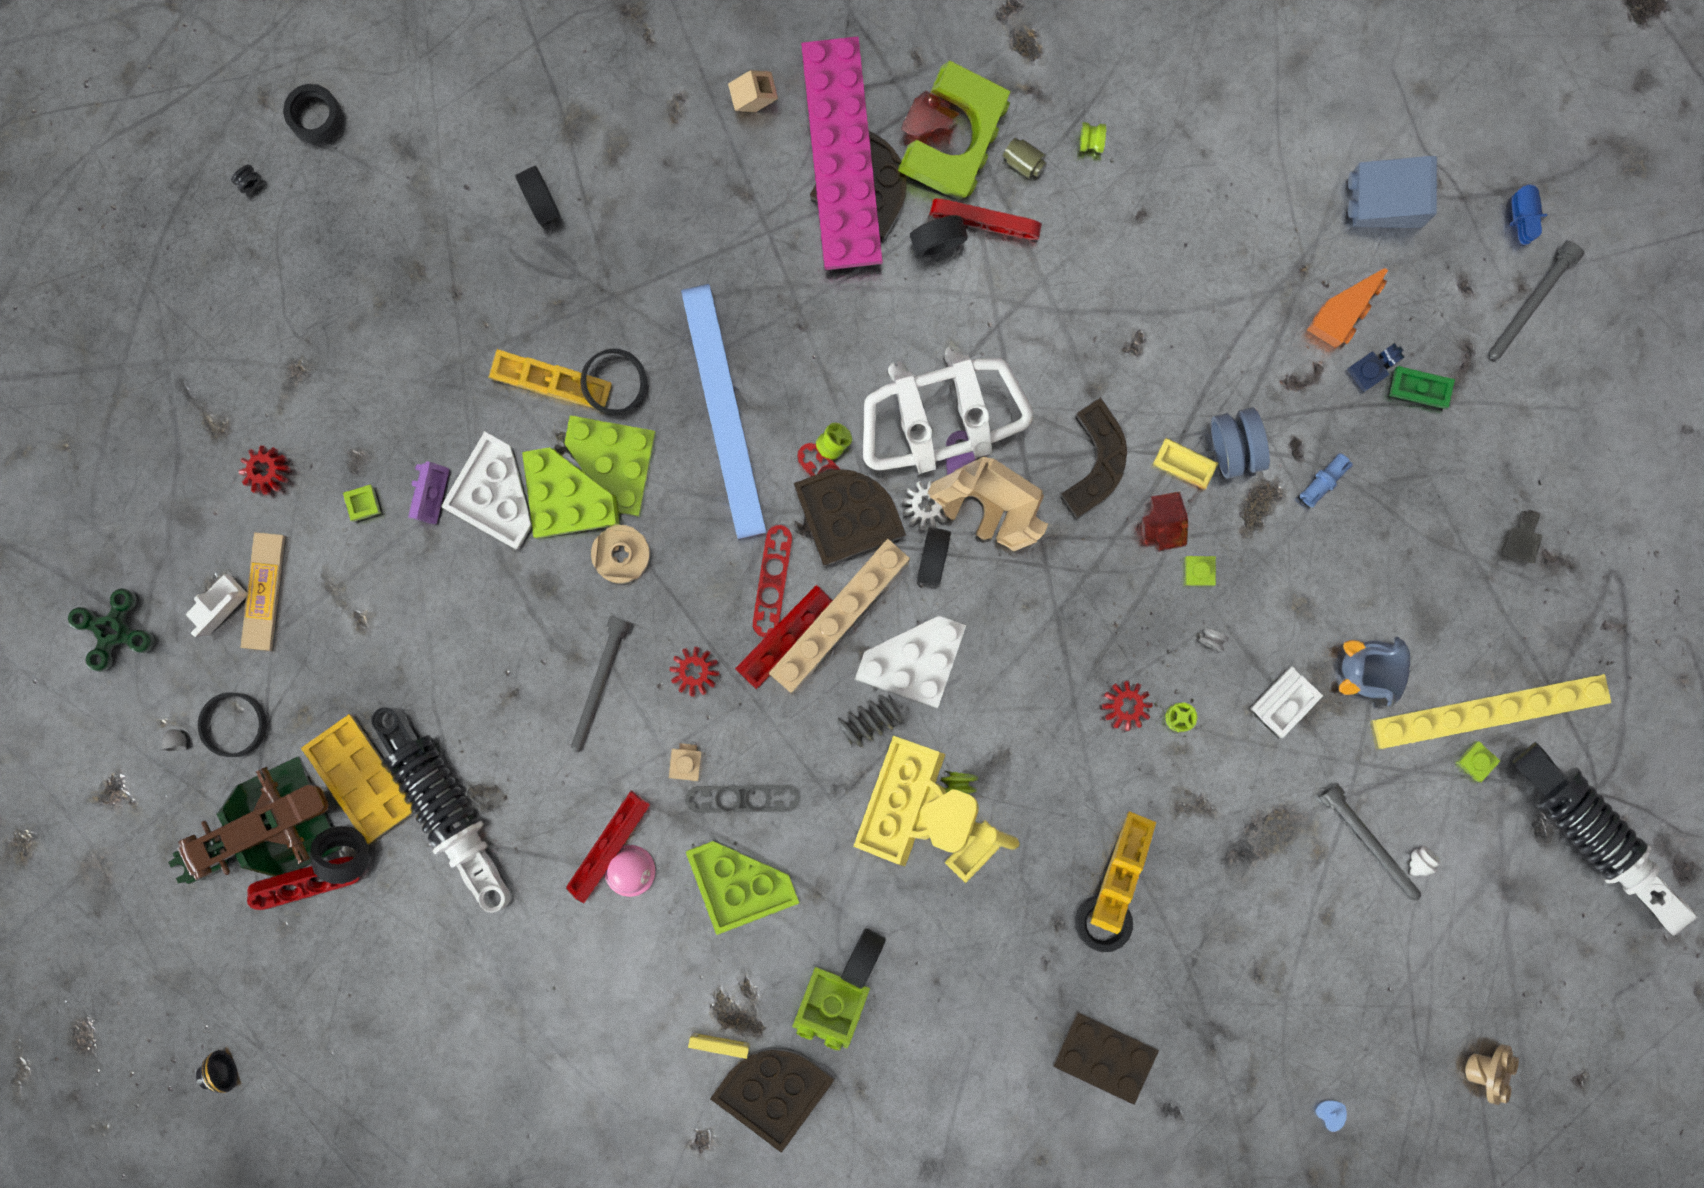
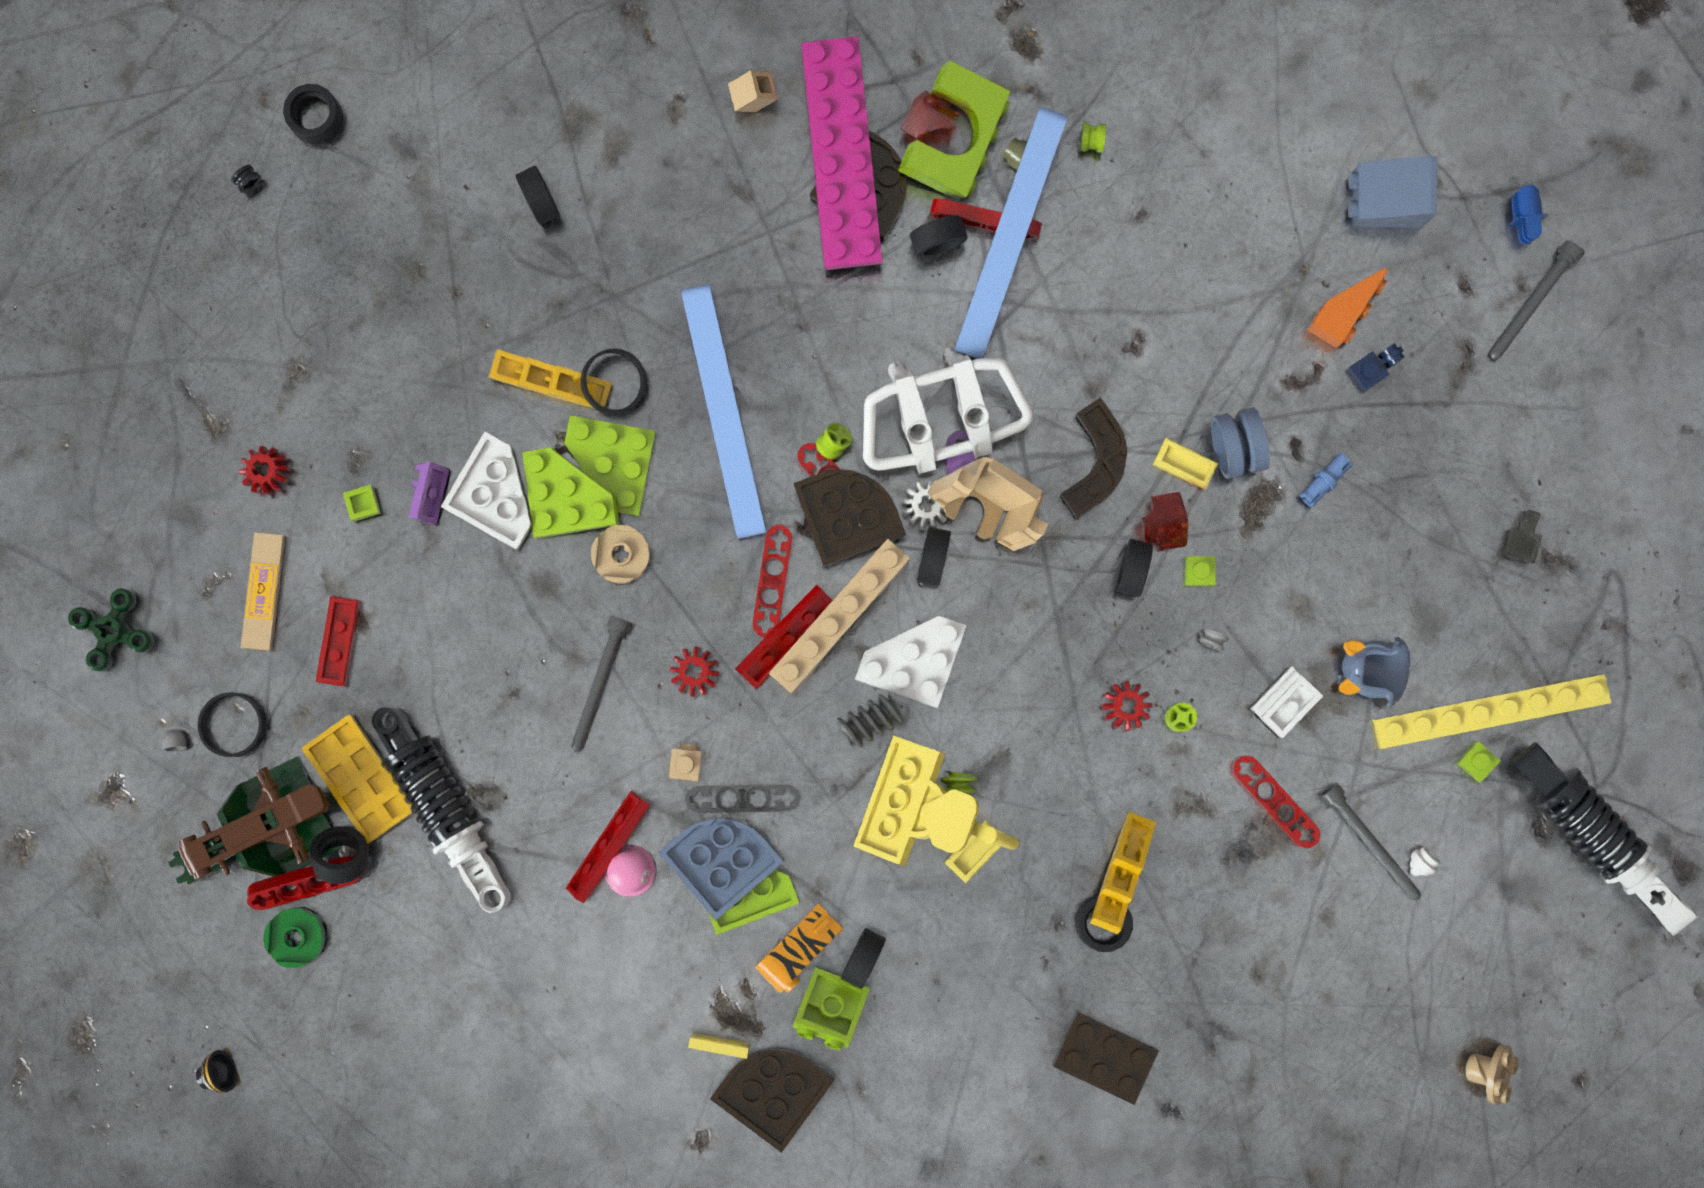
white panel [186,574,248,638] -> none
light blue piece [1315,1100,1347,1132] -> none
green plate [1389,366,1455,409] -> none
none -> green plate [263,908,325,968]
none -> red tile [315,596,361,687]
none -> sand blue plate [658,818,784,921]
none -> light orange door [755,903,843,993]
none -> light blue beam [954,106,1068,359]
none -> black tyre [1116,539,1153,597]
none -> red beam [1231,755,1320,848]

